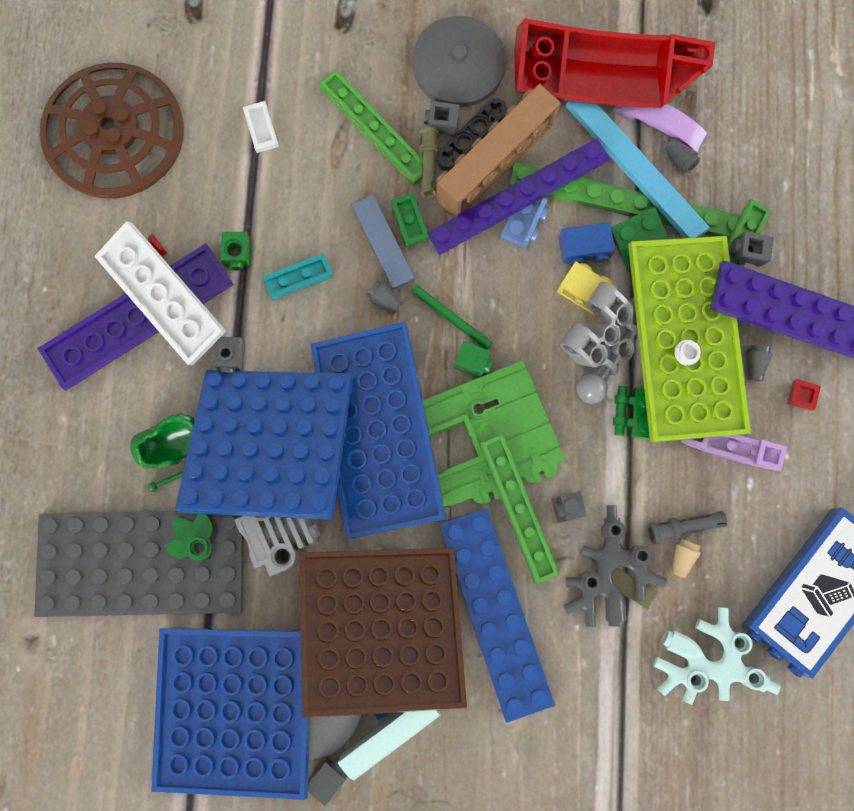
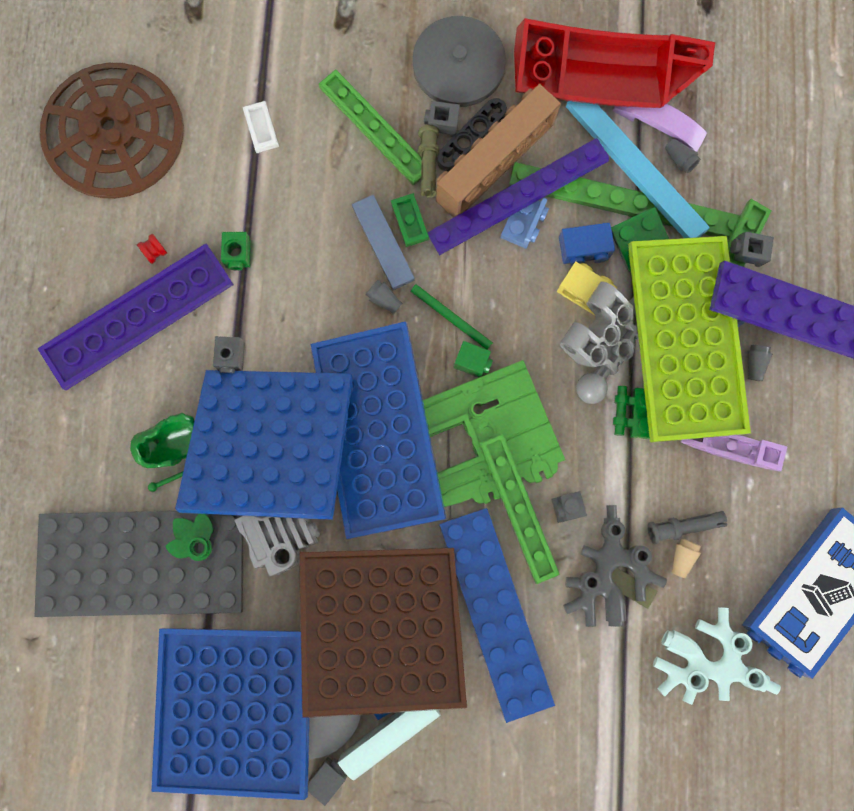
white plate [94,221,226,365] -> none
teal hinge [263,253,333,301] -> none
white plate [674,340,701,365] -> none
red plate [787,379,821,411] -> none

